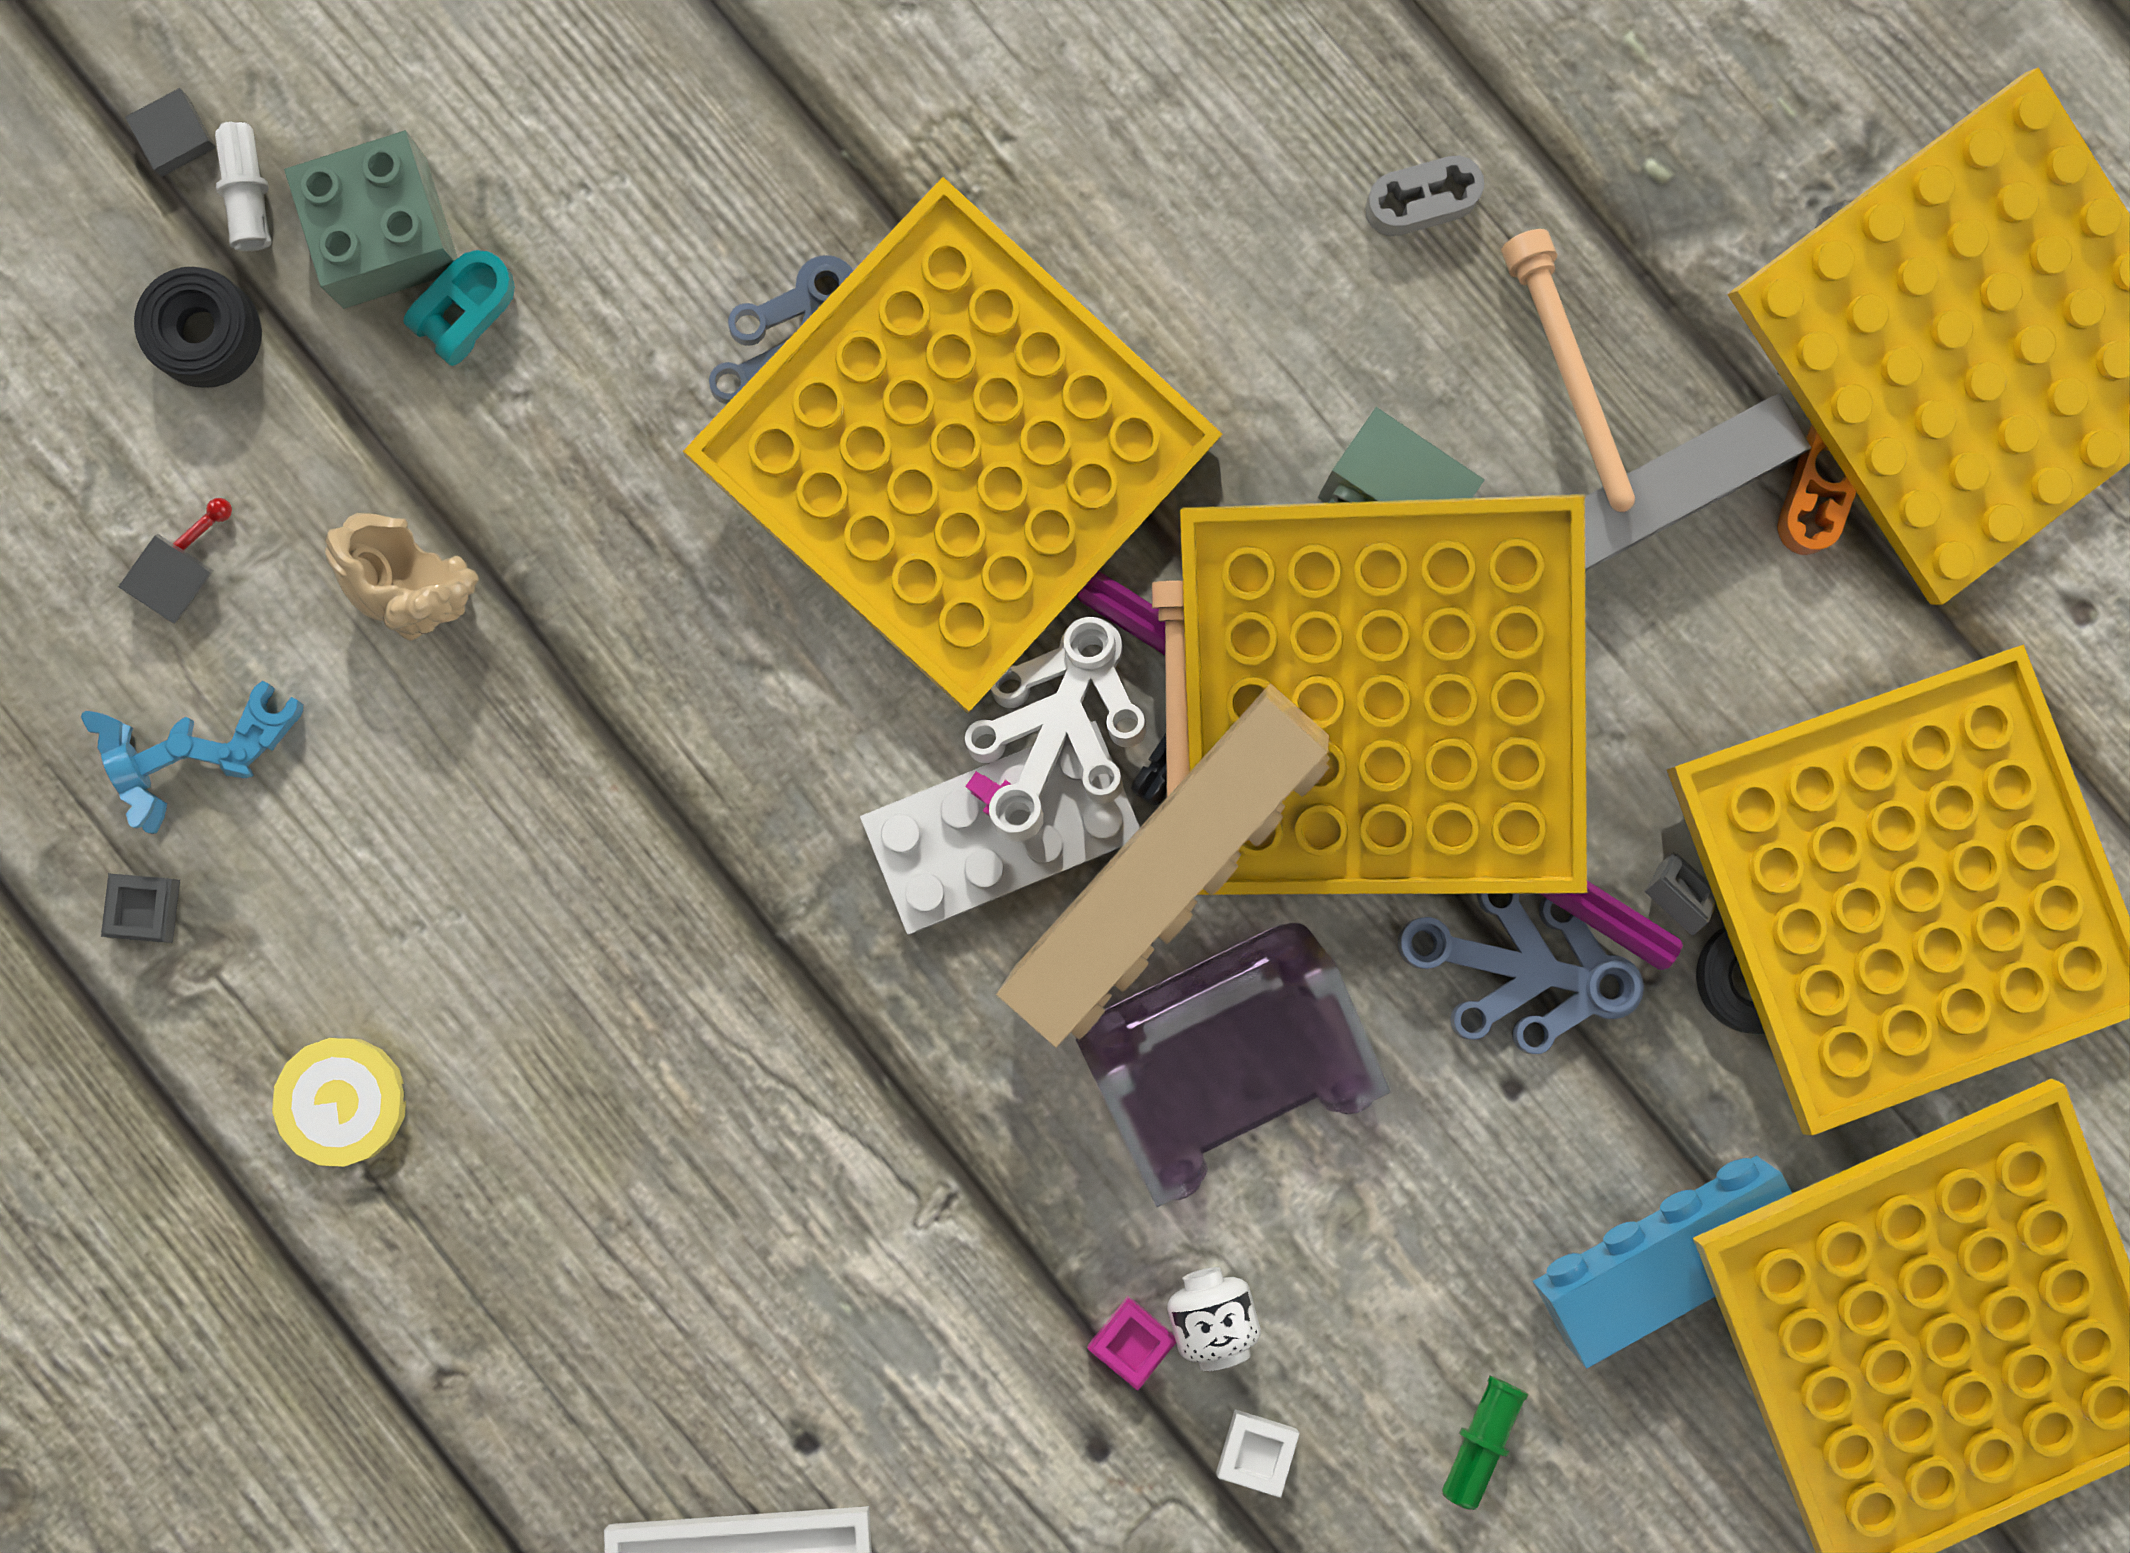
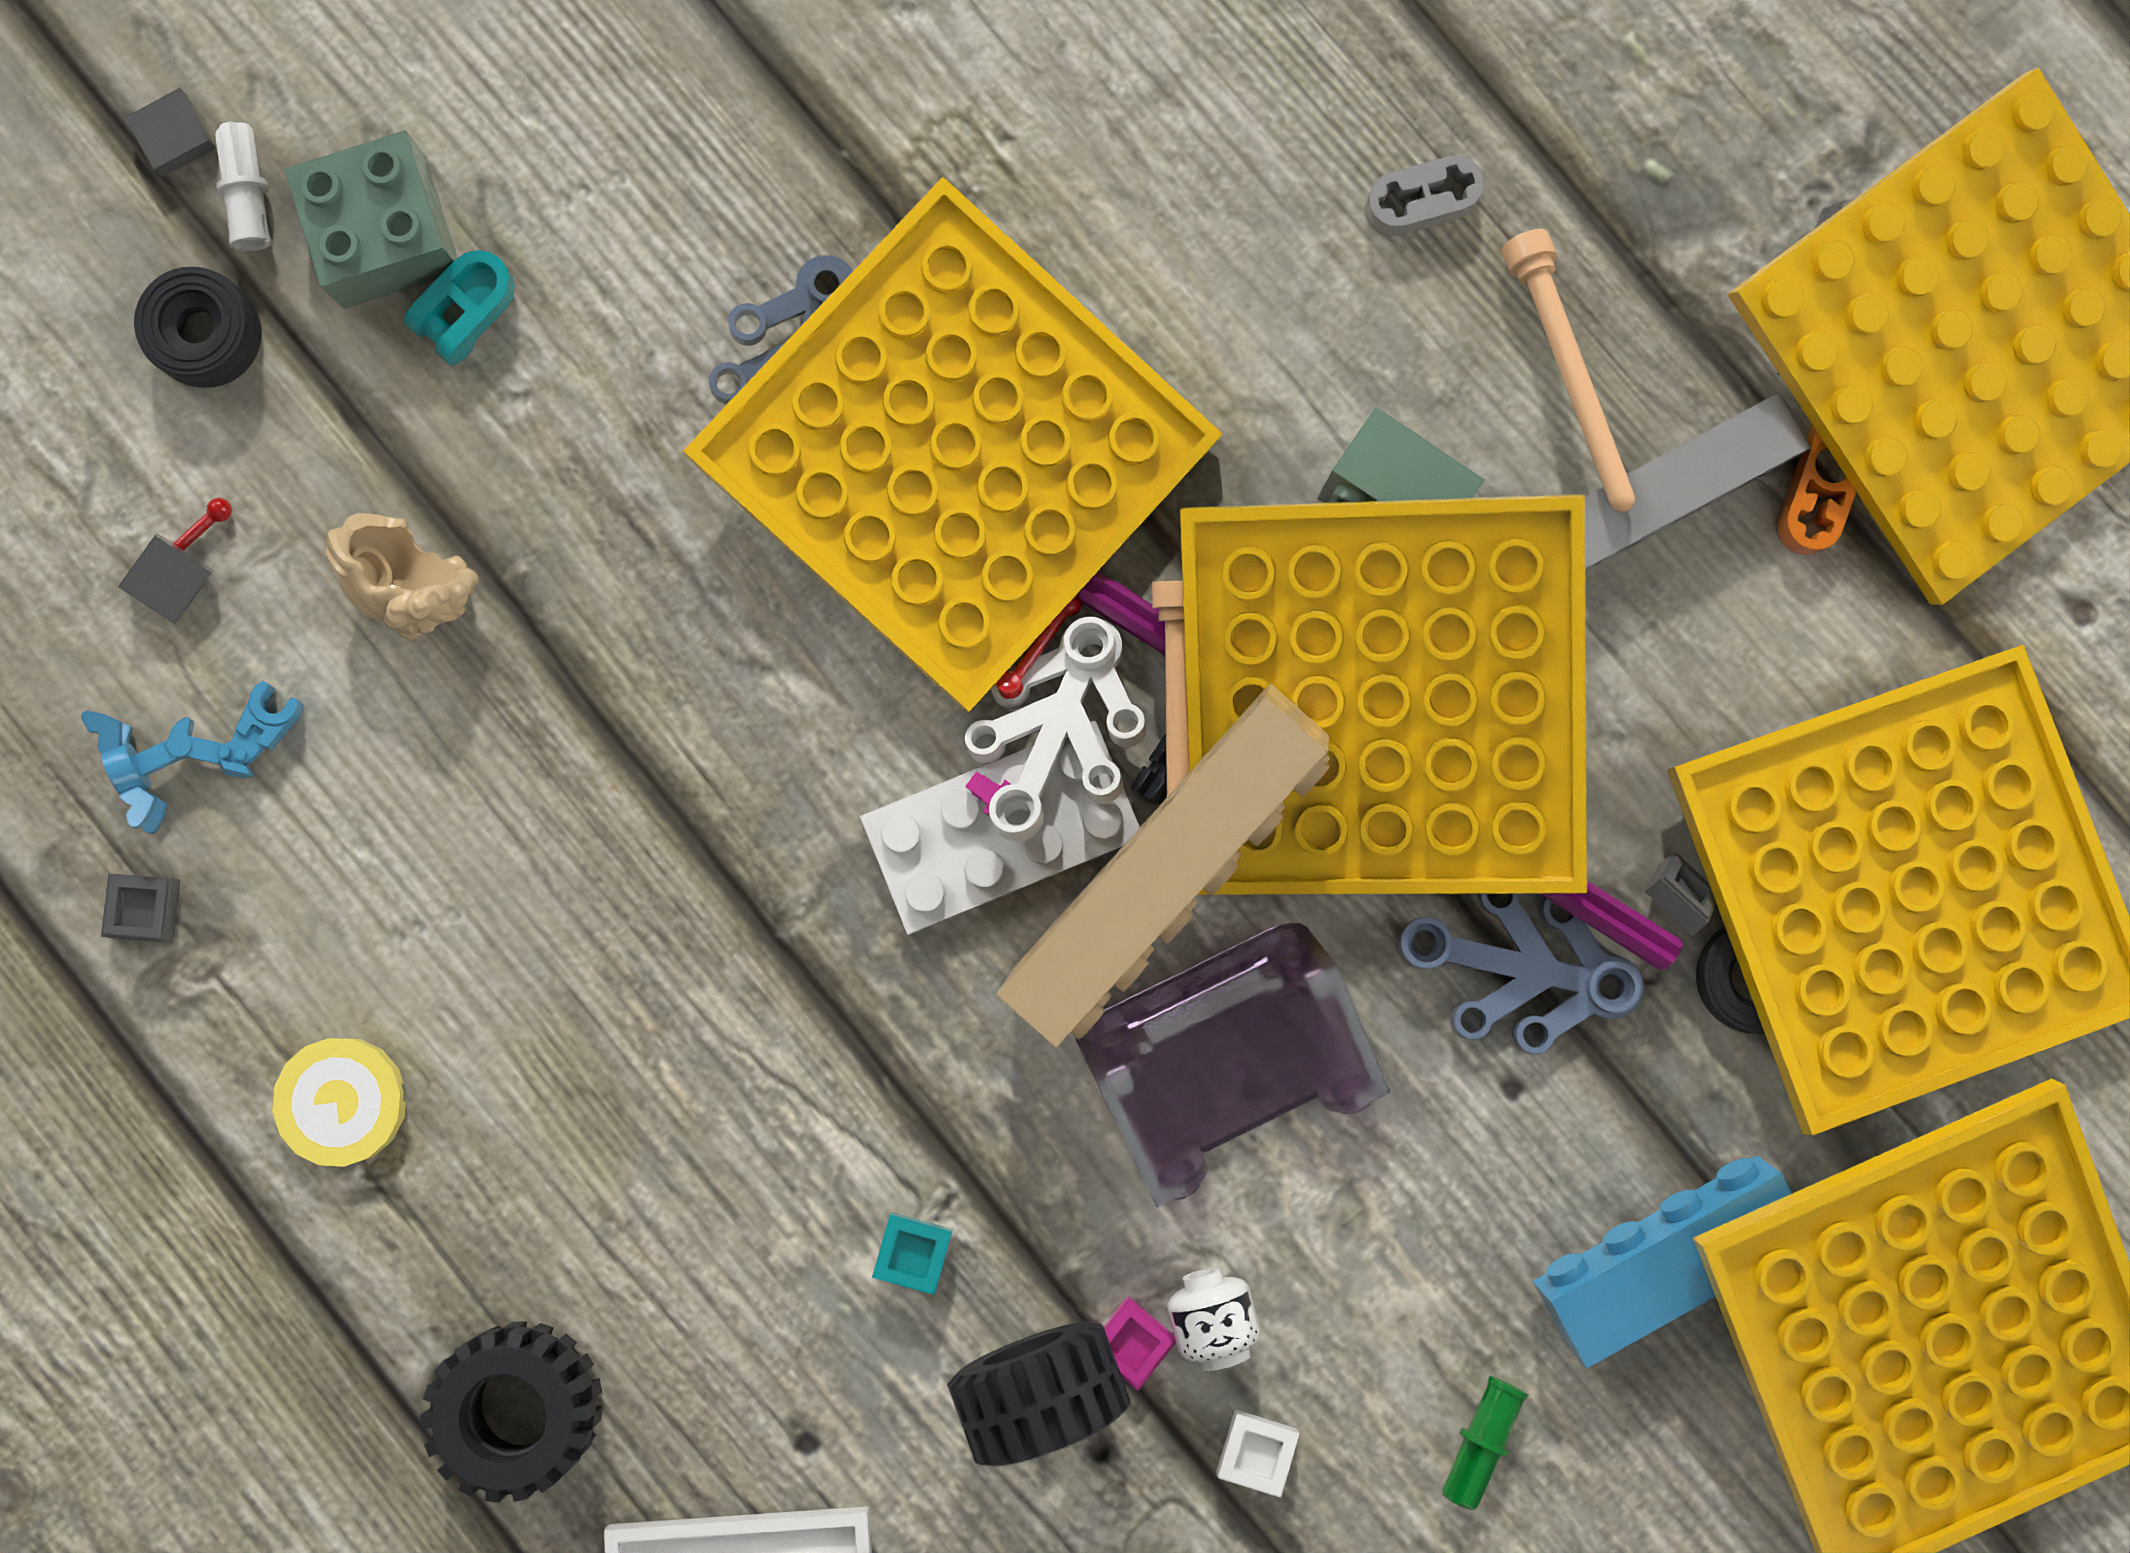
none -> black tyre [420,1321,603,1503]
none -> teal plate [872,1212,953,1295]
none -> black tyre [947,1322,1131,1466]
none -> red hinge [996,595,1082,699]

